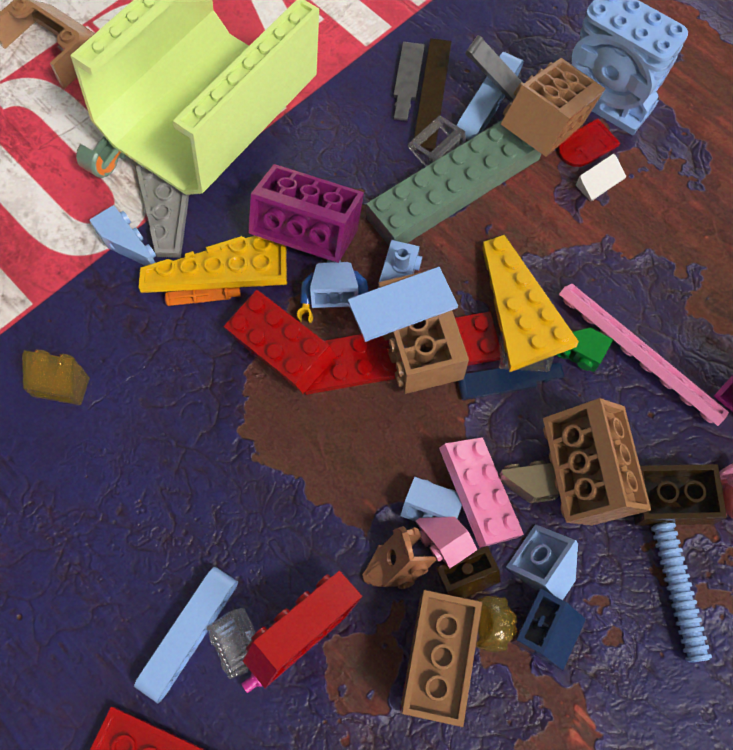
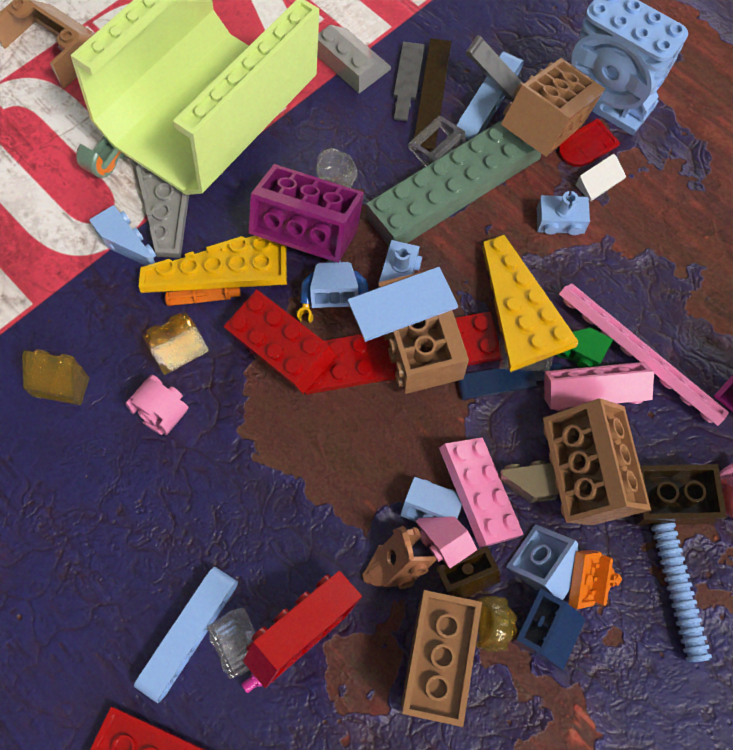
none -> bright pink brick [125,375,188,435]
none -> clear yellow slope [142,313,209,375]
none -> clear hair [316,148,358,188]
none -> light grey slope [317,25,391,93]
none -> light blue brick [537,191,590,235]
none -> bright pink brick [544,362,654,411]
none -> orange slope [568,550,622,609]

